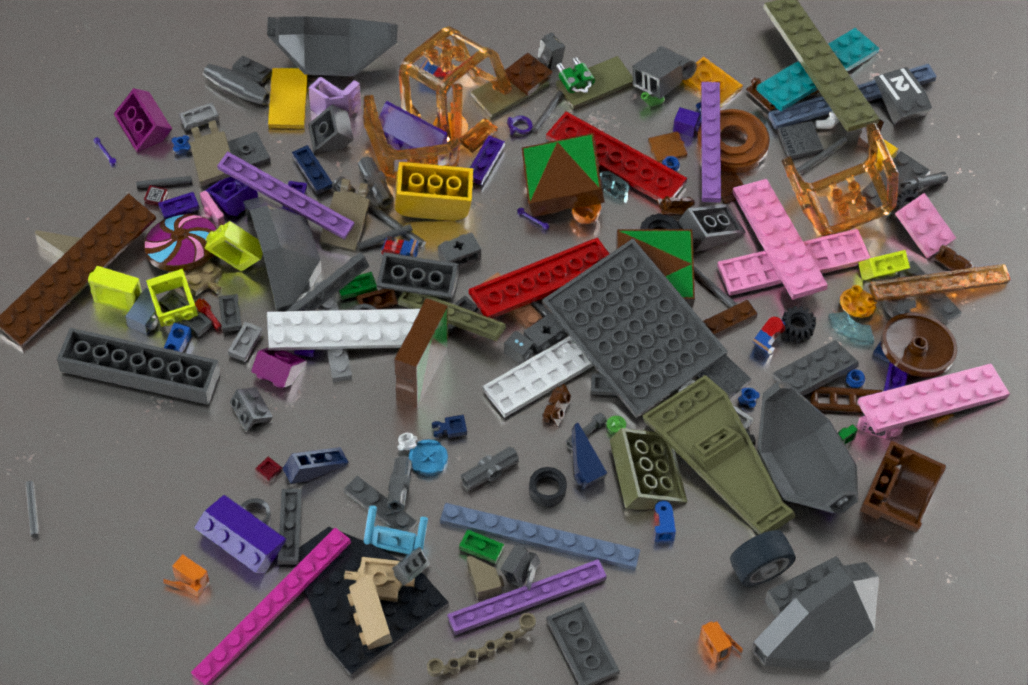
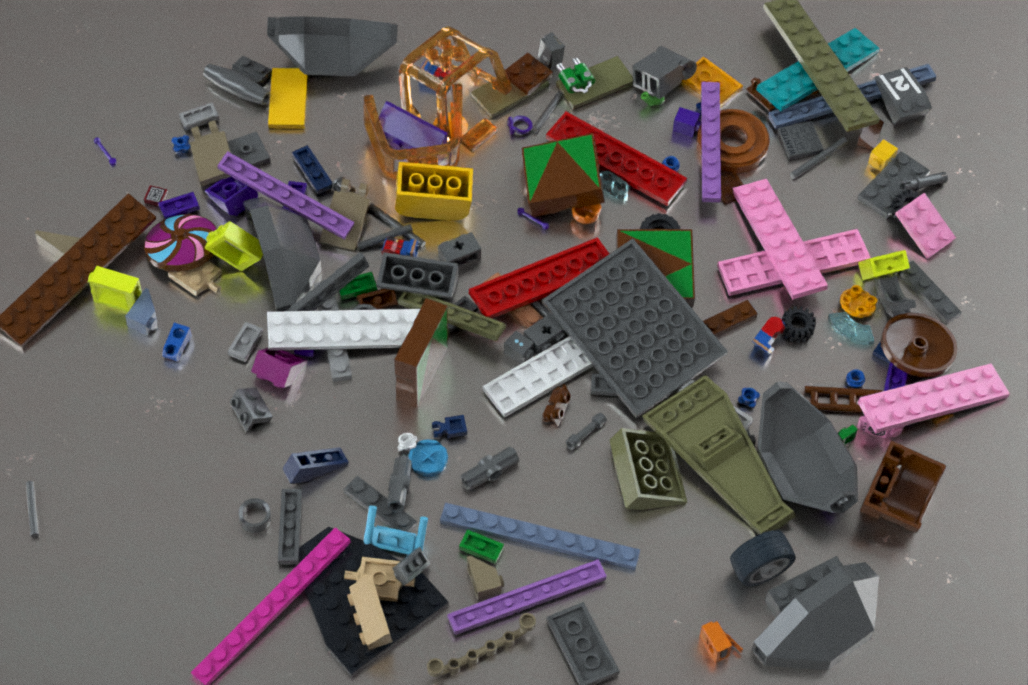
dark grey brick [57,328,220,404] -> none
magenta slope [114,88,172,152] -> none
dark grey bar [136,176,192,189] -> none
neon yellow window [146,269,198,327] -> none
dark grey plate [159,289,213,337] -> none
orange piece [163,554,210,598] -> none
red bar [194,298,222,330] -> none
dark purple slope [194,495,287,573] -> none
bright pink plate [200,190,225,227] -> none
dark grey plate [218,294,242,332] -> none
dark red tile [254,456,283,484] -> none
dark grey slope [308,105,354,153] -> none
lavender piece [309,77,361,117] -> none
dark grey piece [358,156,394,208] -> none
dark purple plate [470,135,505,185] -> none
dark grey piece [501,544,541,591] -> none
black tyre [529,467,567,507] -> none
dark blue slope [572,423,607,489] -> none
bright green tile [606,415,626,435] -> none
clear orange piece [648,131,688,162] -> none
blue leg [654,501,676,542] -> none
reddish brown hinge [656,196,695,215] -> none
dark grey slope [678,204,746,251] -> none
dark grey bar [694,266,737,308] -> none
dark grey tile [697,355,752,399] -> none
dark grey plate [773,340,859,396] -> none
clear orange windscreen [782,123,899,236] -> none
white arm [816,111,839,129] -> none
clear orange plate [868,264,1011,302] -> none
reddish brown hinge [934,244,975,279] -> none

